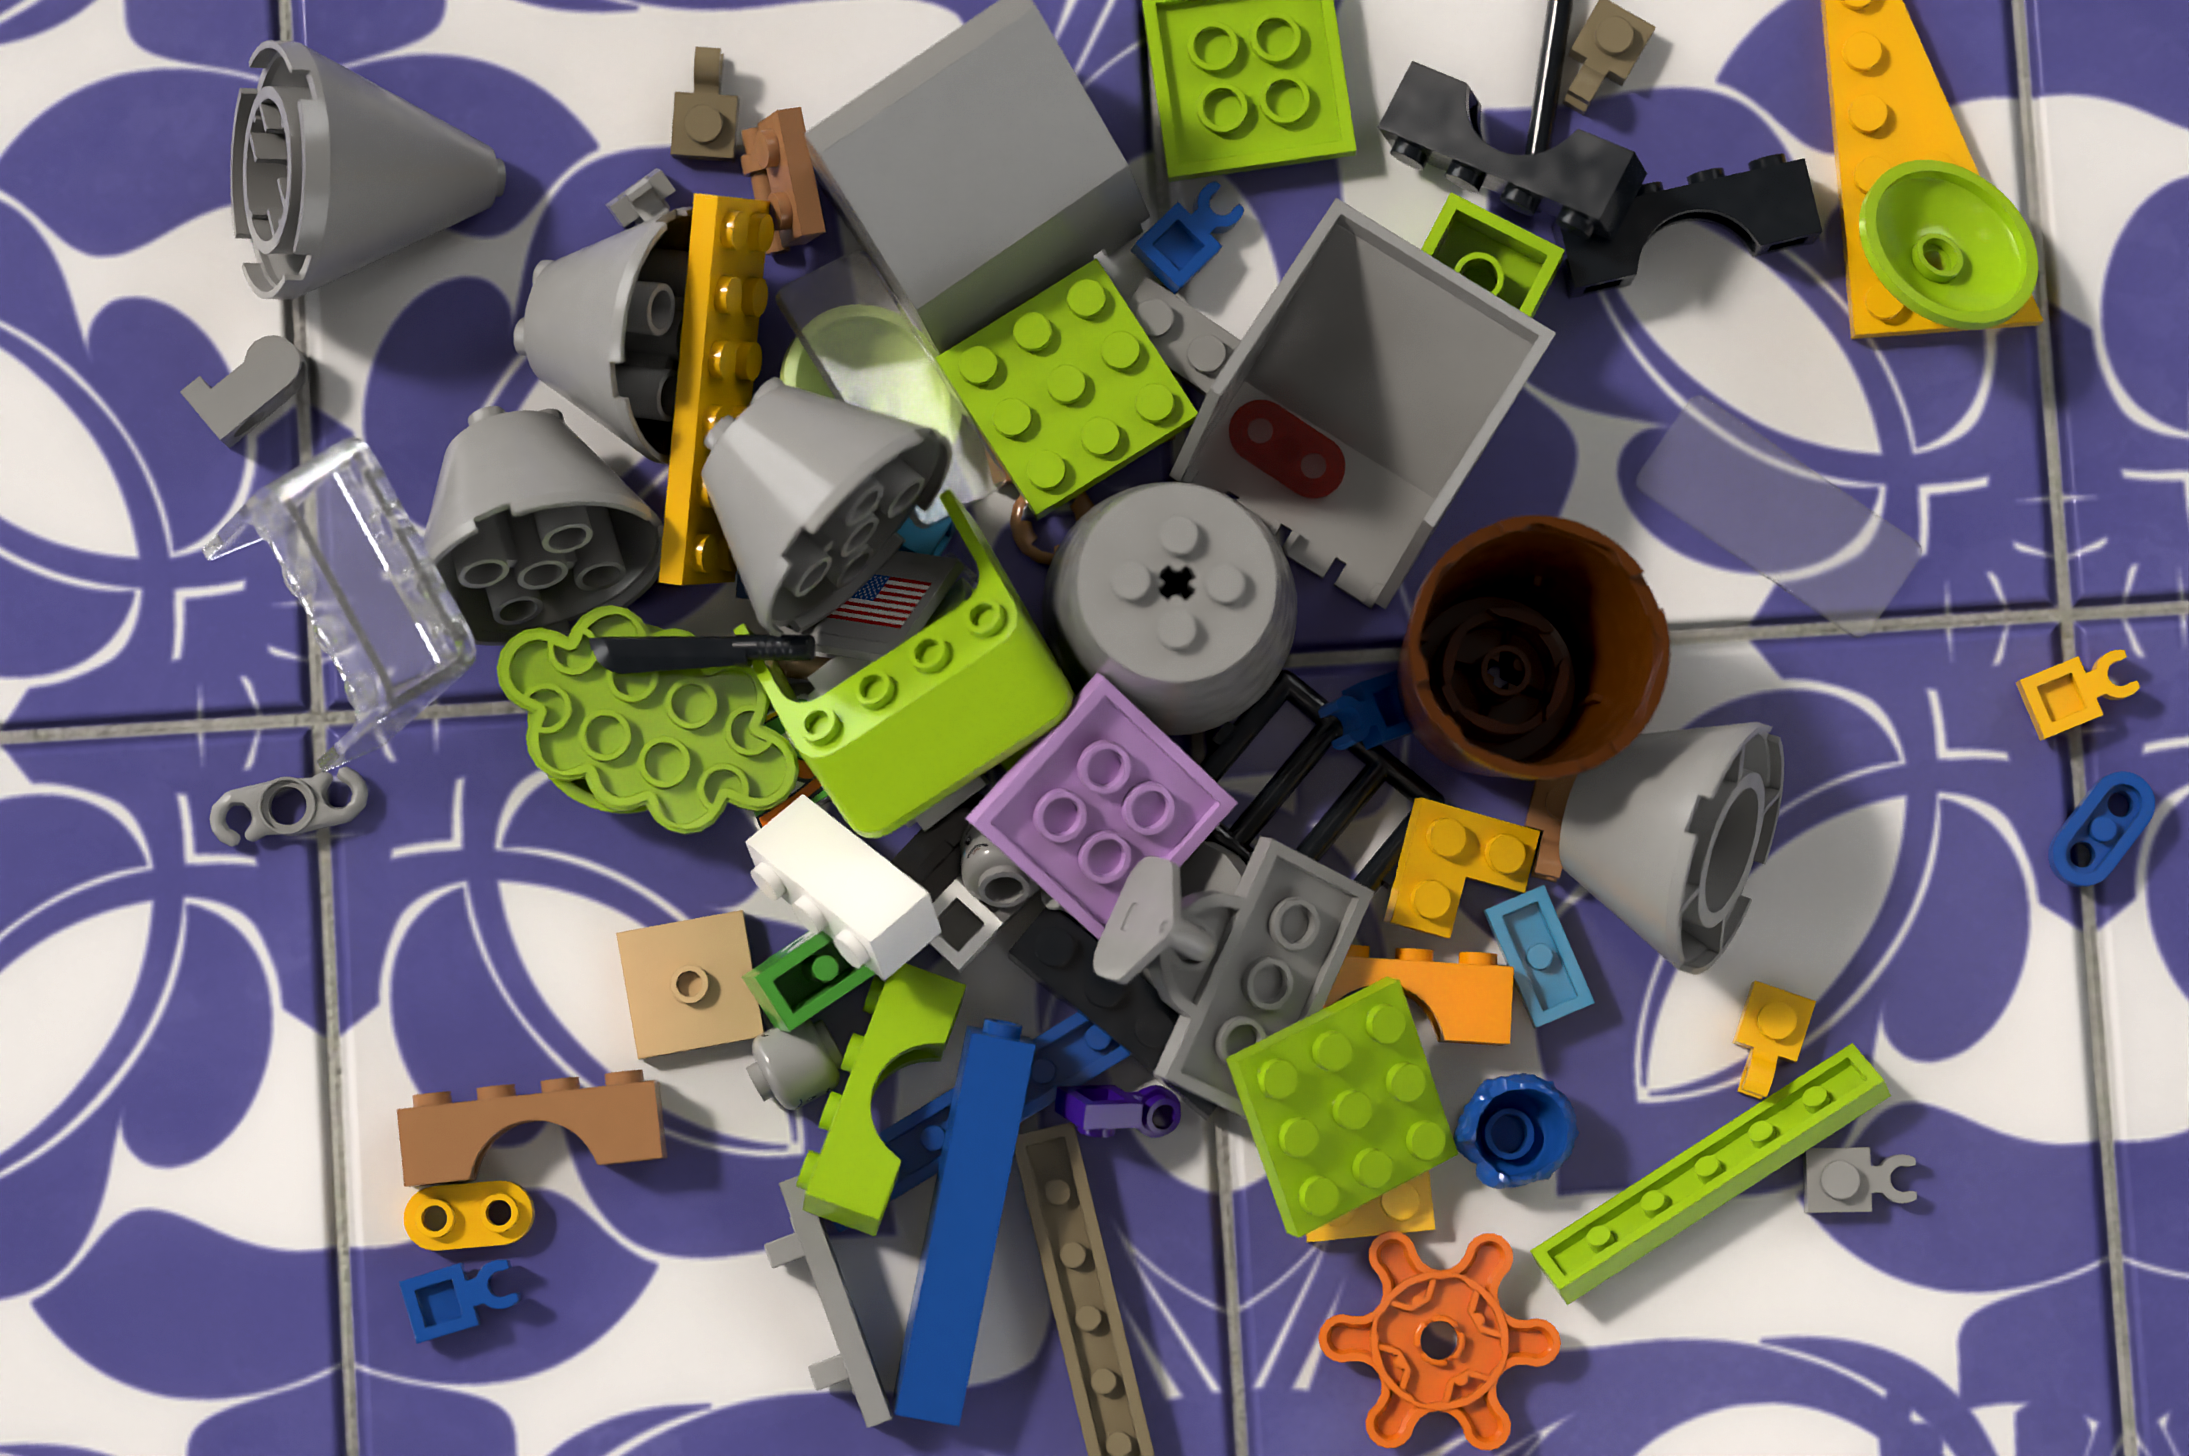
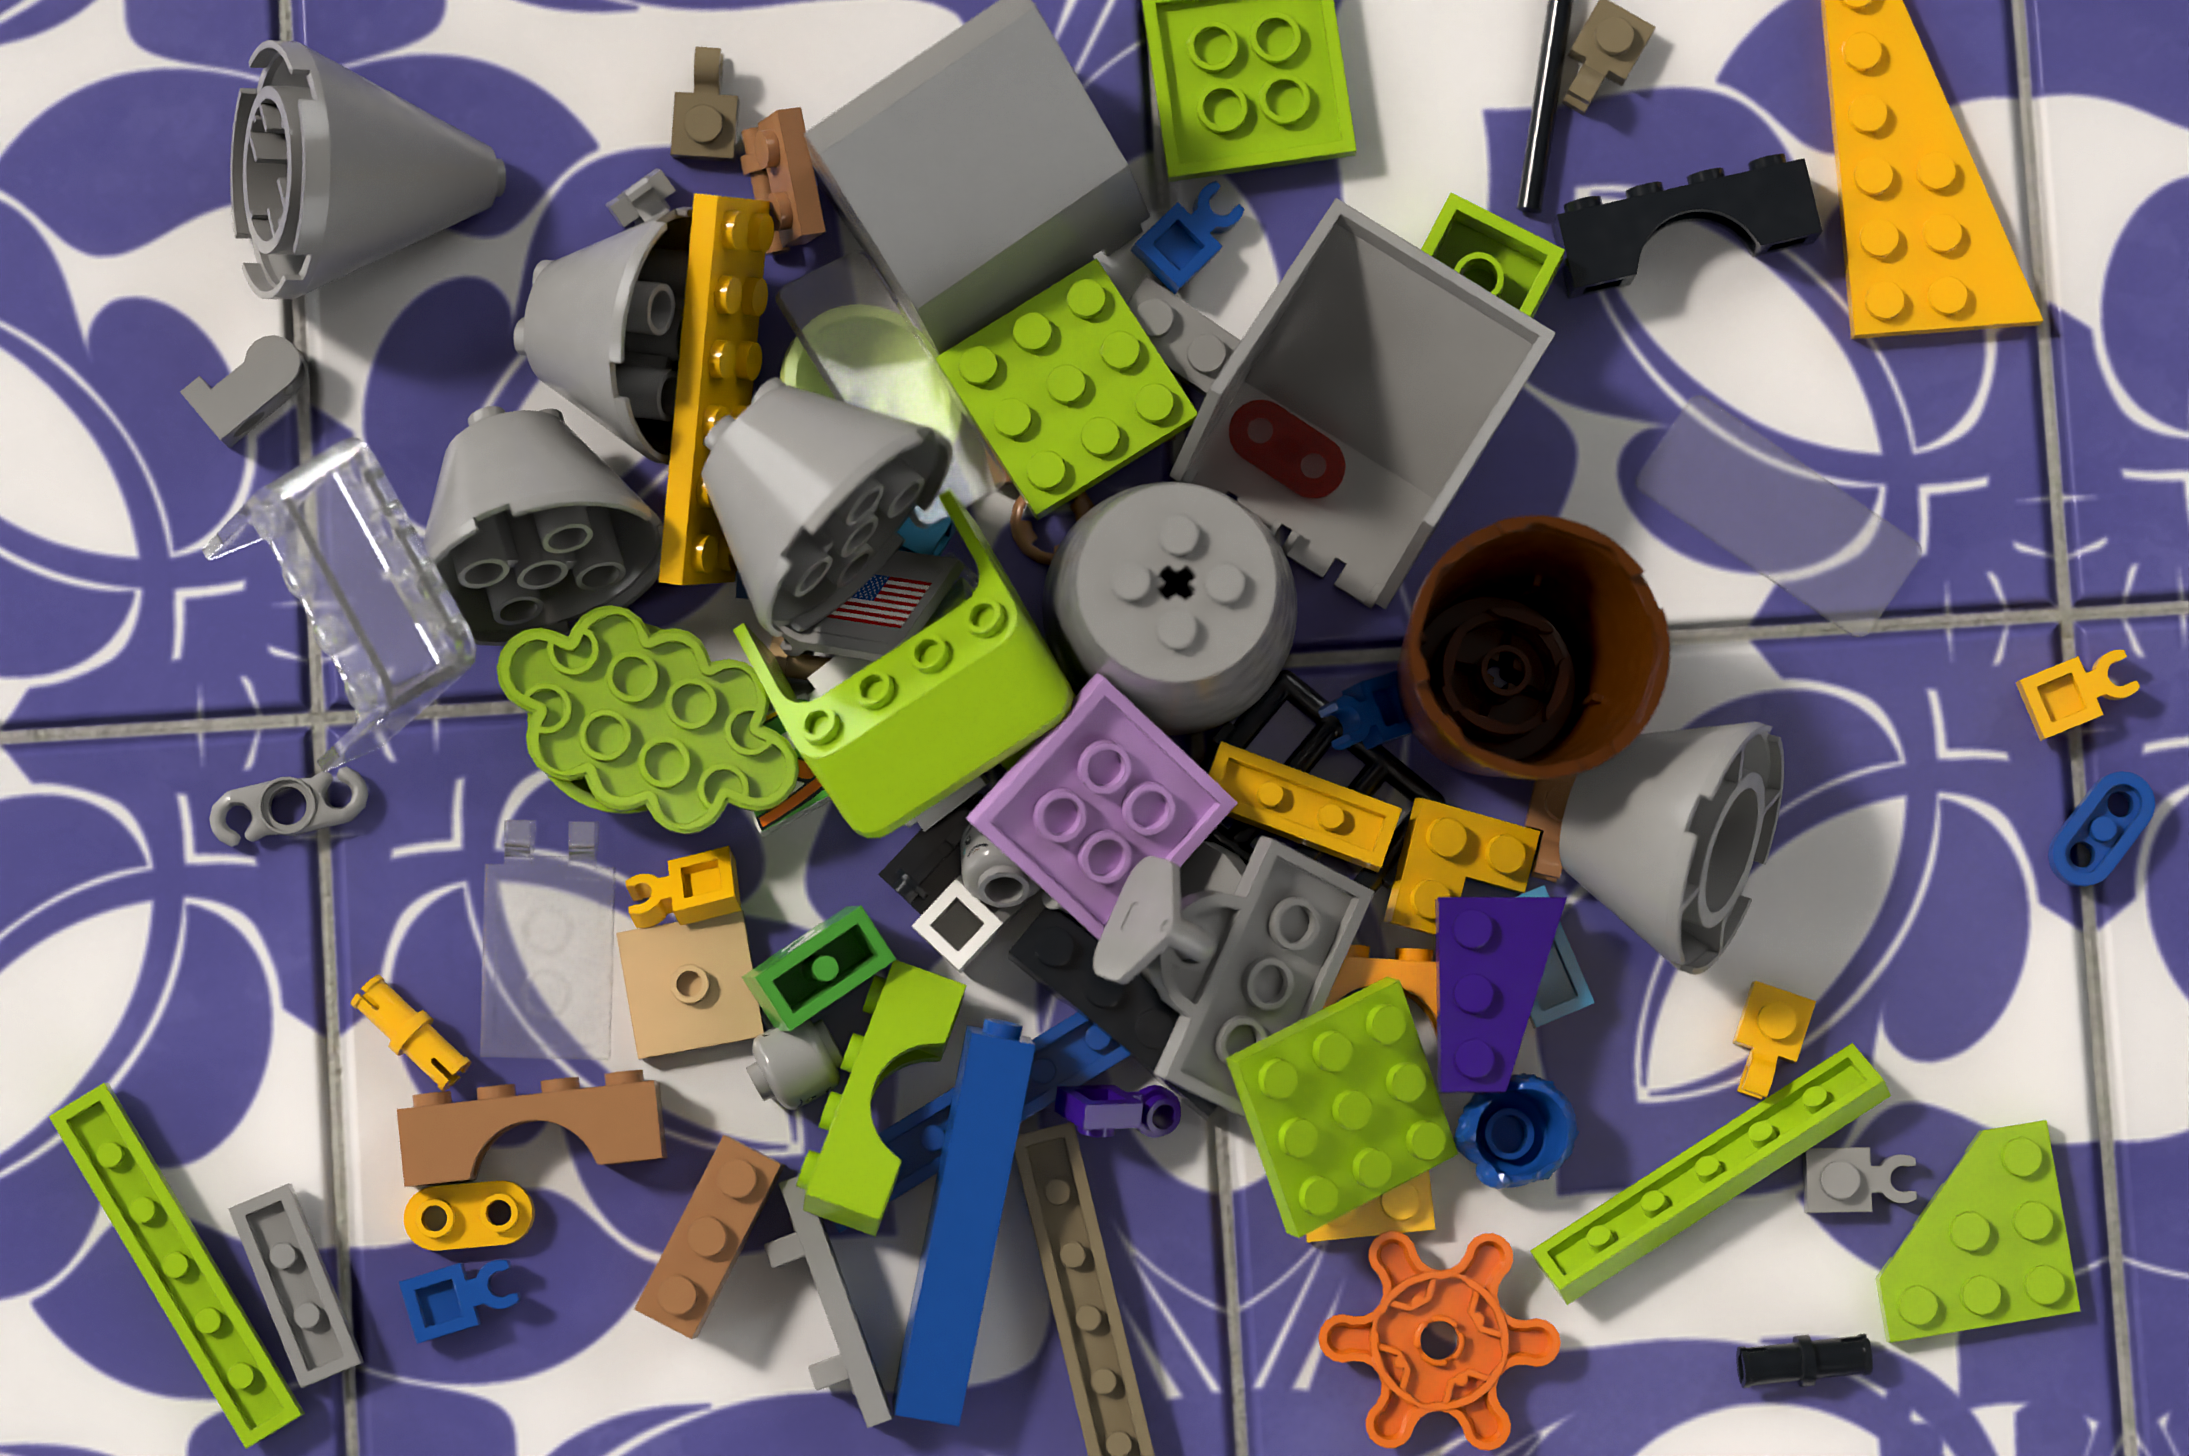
black piece [589,634,816,674] -> none
white brick [745,794,942,981] -> none
black arch [1378,61,1647,241] -> none
lime dish [1859,160,2038,330] -> none
none -> lime plate [49,1083,305,1449]
none -> light grey plate [228,1183,364,1388]
none -> yellow pin [350,974,471,1092]
none -> clear tile [480,819,616,1060]
none -> yellow plate [625,846,742,928]
none -> medium nougat brick [634,1135,785,1339]
none -> yellow plate [1208,741,1402,872]
none -> dark purple wing [1435,897,1567,1093]
none -> black pin [1736,1333,1873,1388]
none -> lime plate [1875,1120,2081,1343]

